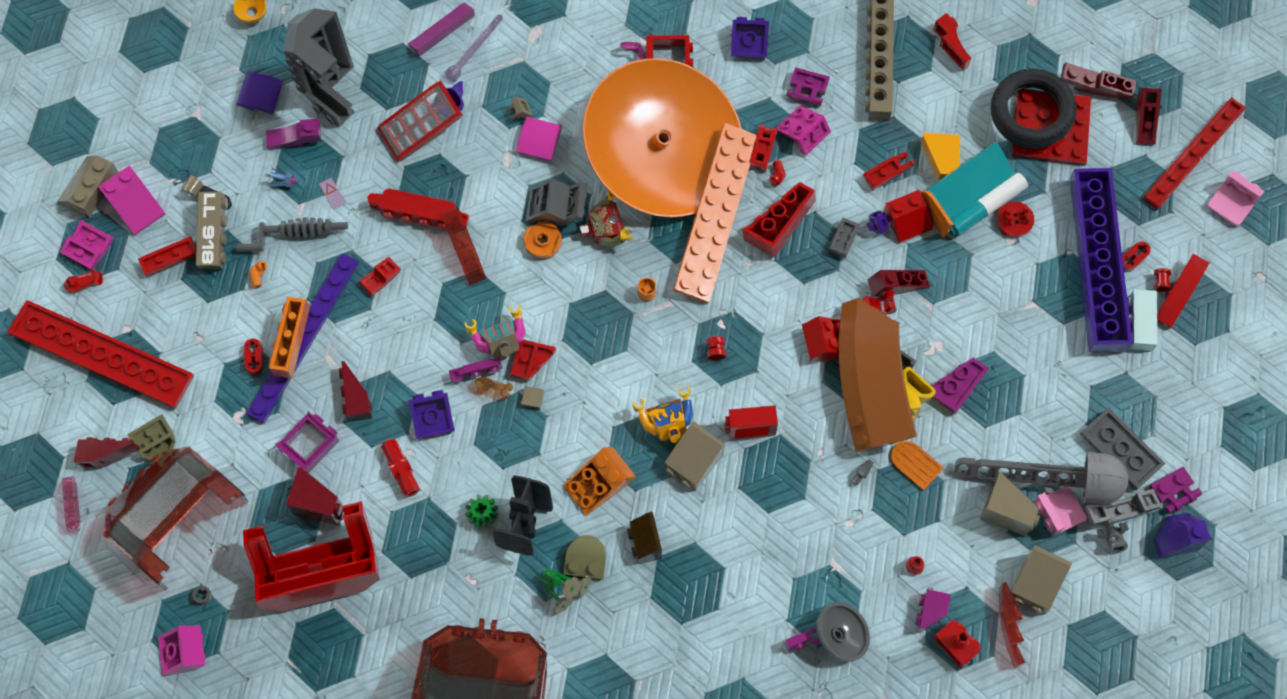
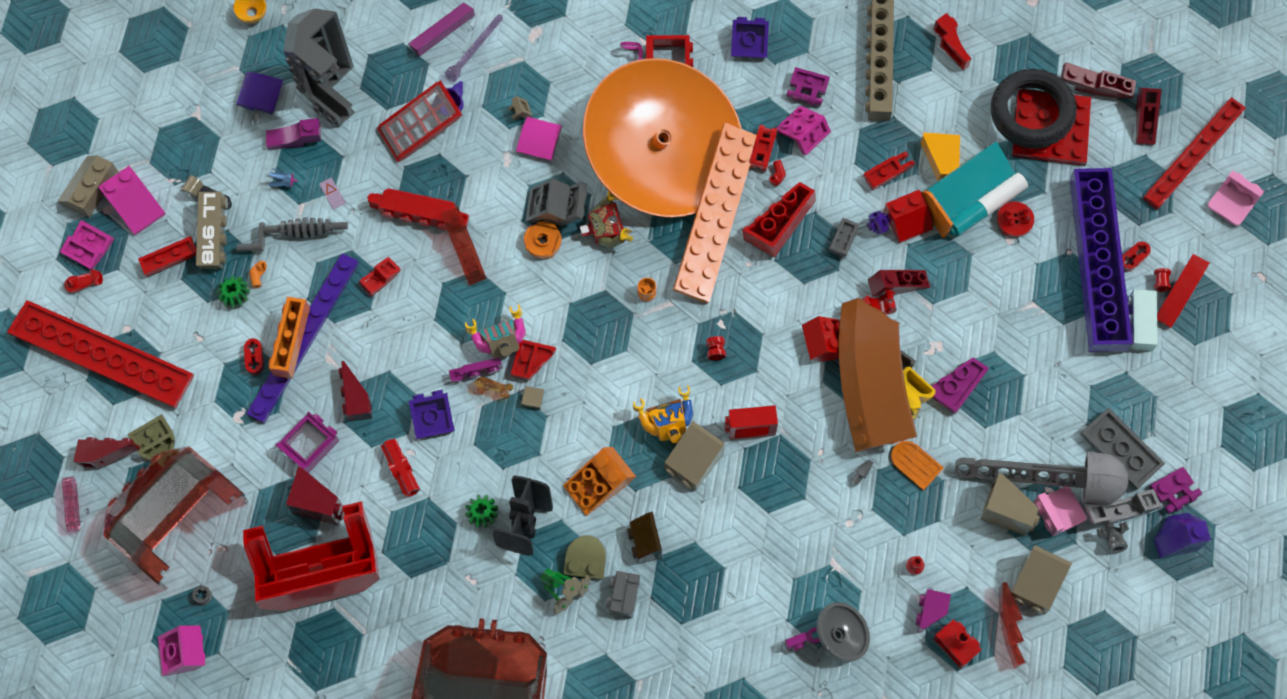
none -> green gear [216,275,250,309]
none -> dark grey brick [606,571,640,618]

